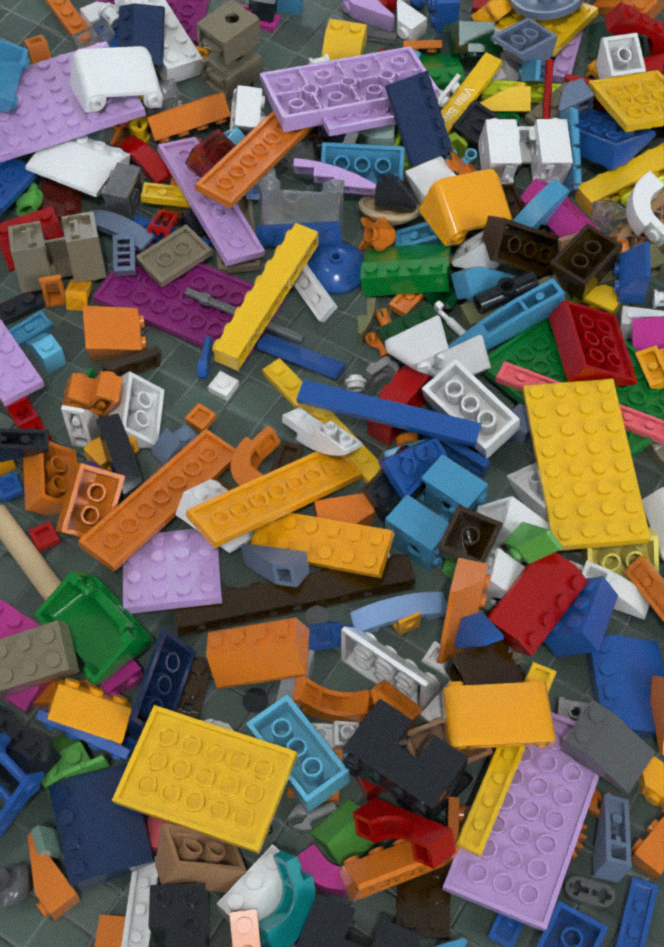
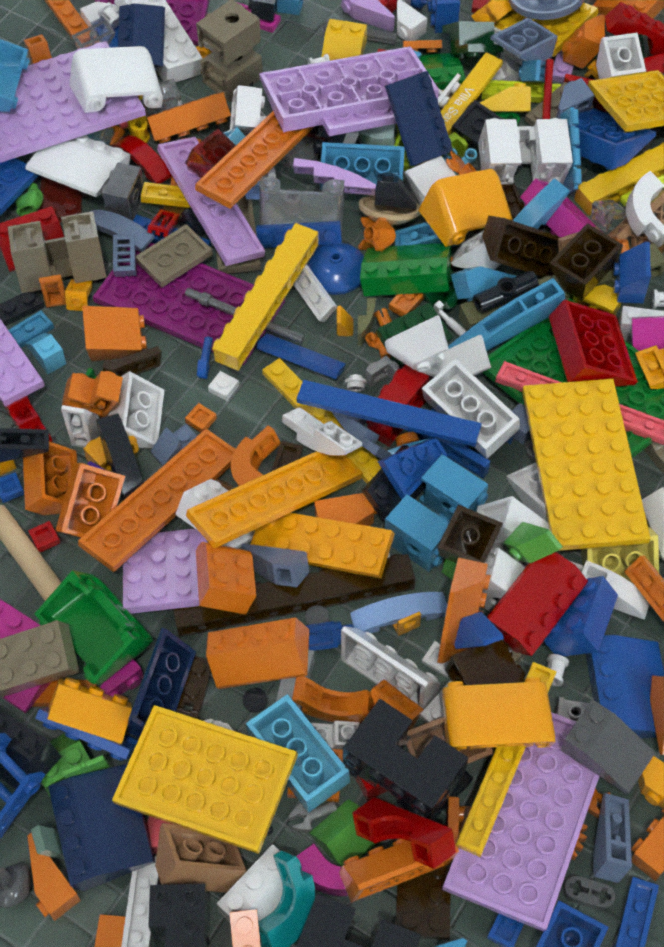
none -> orange brick [196,542,256,614]
none -> sand blue slope [332,412,391,459]
none -> light orange slope [337,306,354,336]
none -> white bush [547,654,569,686]
none -> orange slope [562,14,605,69]

